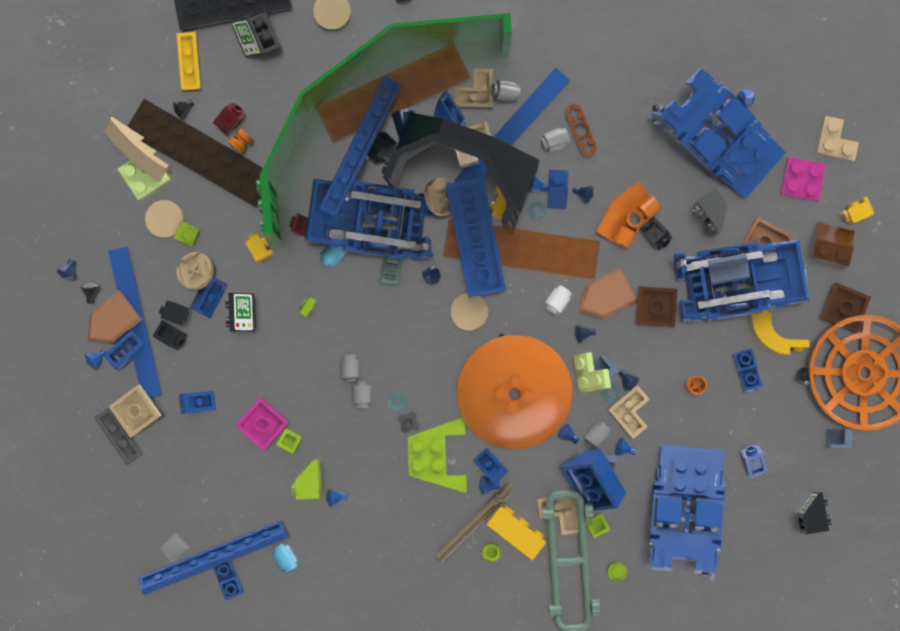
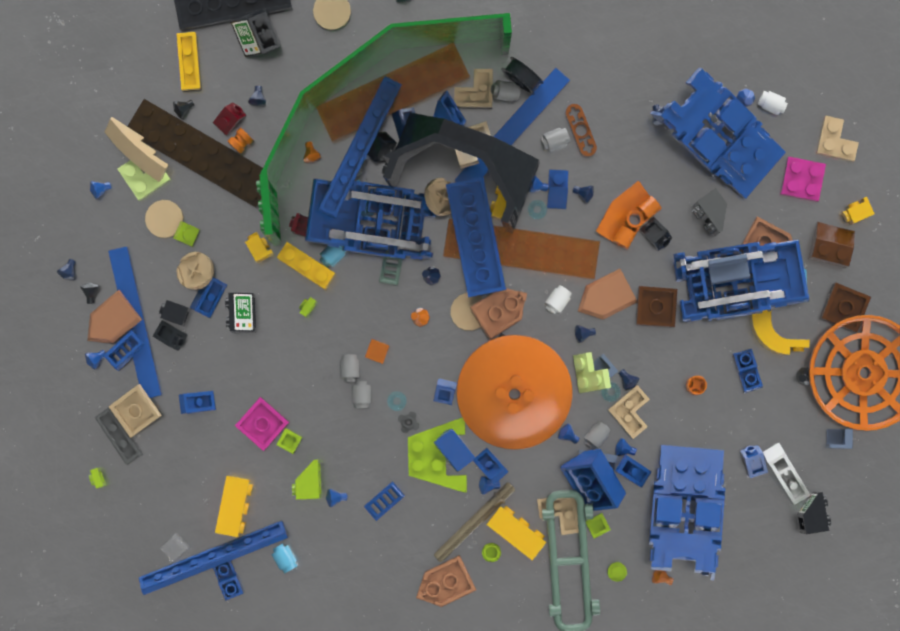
none -> lime plate [89,468,106,489]
none -> blue rock [90,181,111,199]
none -> yellow brick [215,475,253,537]
none -> dark blue rock [248,86,266,107]
none -> yellow brick [276,242,336,291]
none -> orange rock [303,141,321,163]
none -> blue slope [364,481,405,521]
none -> orange slope [365,339,390,364]
none -> orange rock [411,308,430,327]
none -> nougat tile [416,555,476,607]
none -> blue slope [433,379,457,405]
none -> blue slope [433,429,475,472]
none -> nougat tile [470,288,527,340]
none -> black wheel [501,57,544,95]
none -> blue slope [615,454,652,488]
none -> orange rock [652,570,674,585]
none -> white brick [758,91,788,115]
none -> white slope [763,443,811,505]

